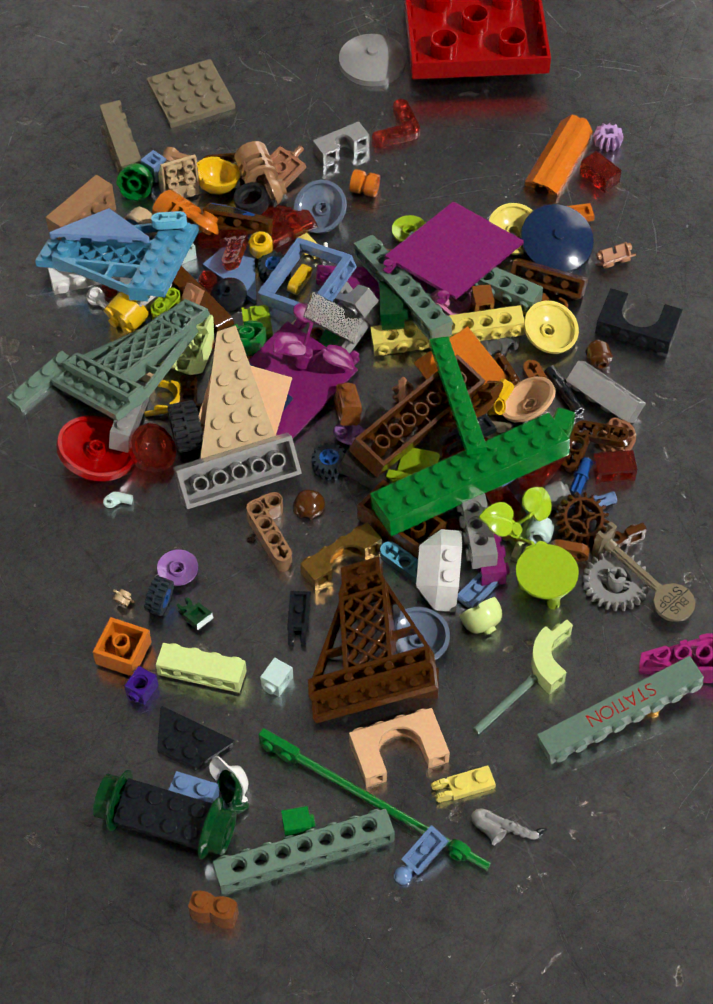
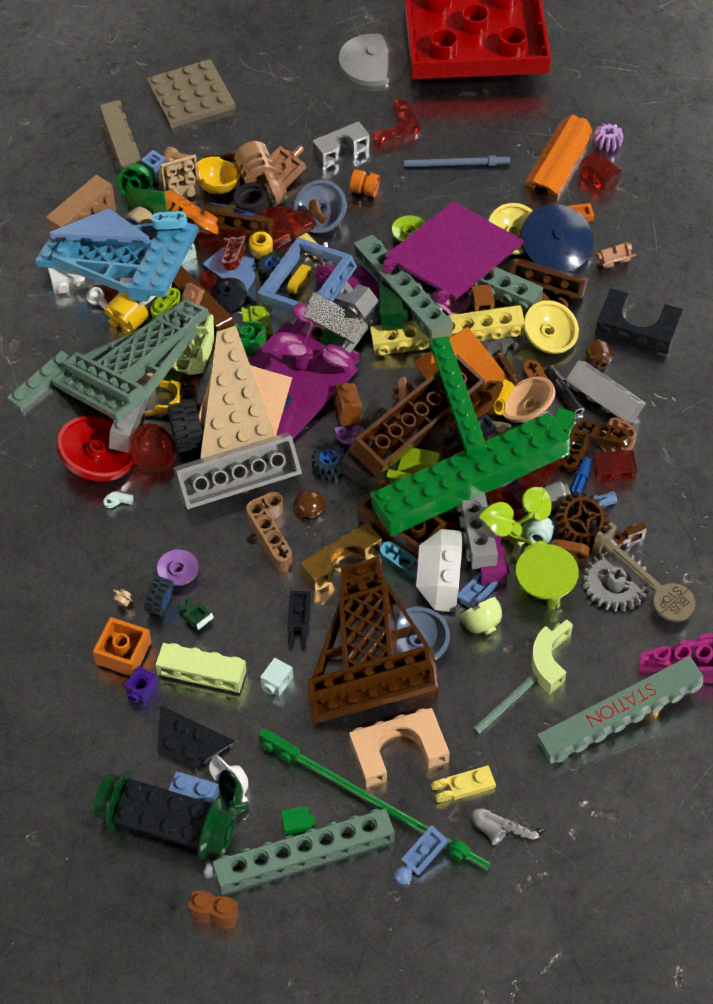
none -> green piece [124,187,168,215]
none -> reddish brown arm [308,199,328,224]
none -> sand blue bar [404,155,510,167]

